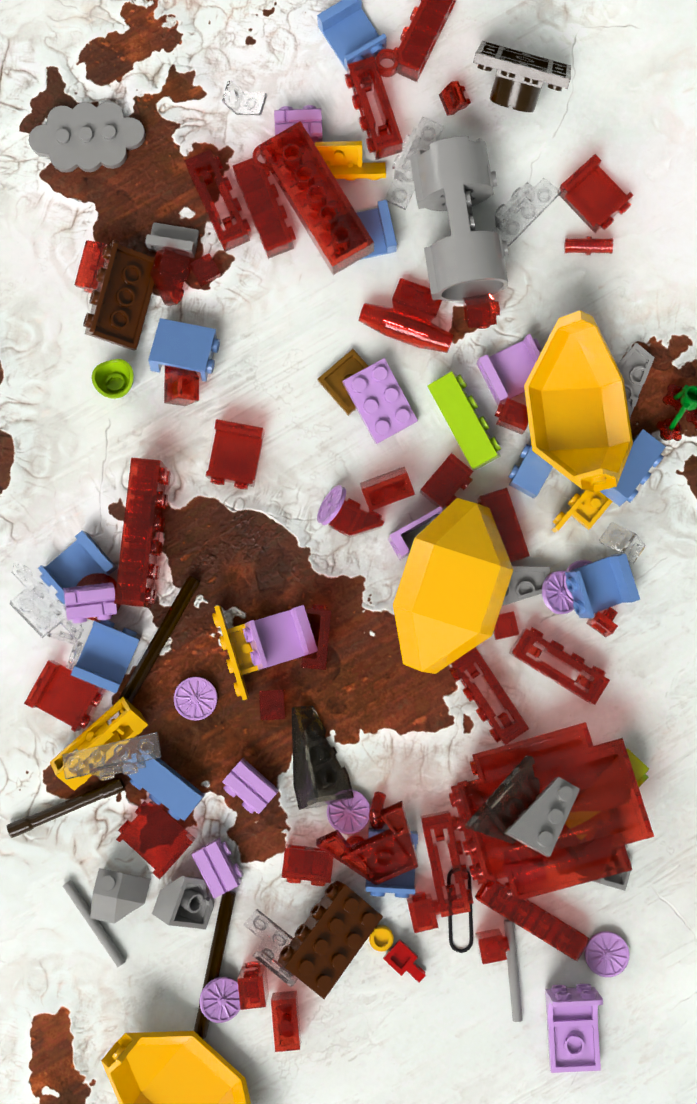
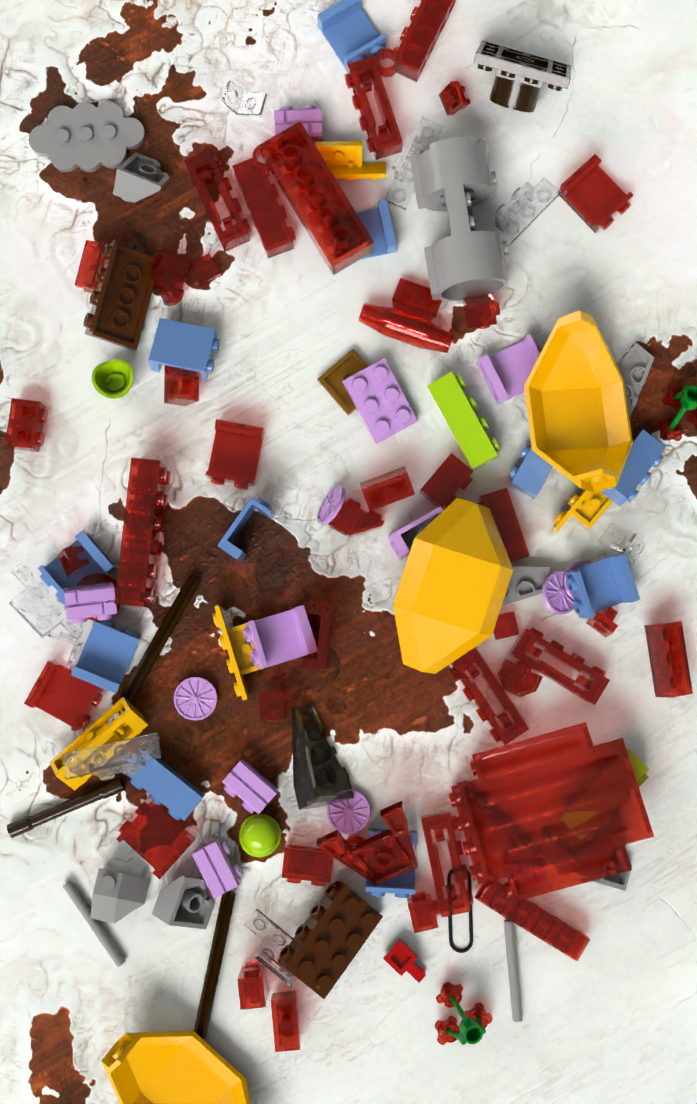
light grey panel [145,223,199,258] -> none
lavender wheel [199,977,243,1023] -> none
clear red arm [369,792,386,830] -> none
yellow tile [369,925,394,952] -> none
clear smoke wing [465,755,540,844] -> none
clear red brick [475,928,510,964] -> none
clear red brick [494,398,529,435] -> none
light grey wing [504,777,580,857] -> none
lavender bracket [545,984,603,1073] -> none
clear red pin [564,236,613,255] -> none
lavender wheel [585,931,629,977] -> none
none -> clear red brick [5,398,48,452]
none -> clear red tile [57,545,90,577]
none -> light grey slope [113,152,170,203]
none -> medium blue panel [217,498,274,563]
none -> lime helmet [239,814,281,858]
none -> plant [435,982,492,1045]
none -> clear red hair [498,659,543,697]
none -> clear red brick [644,621,693,698]

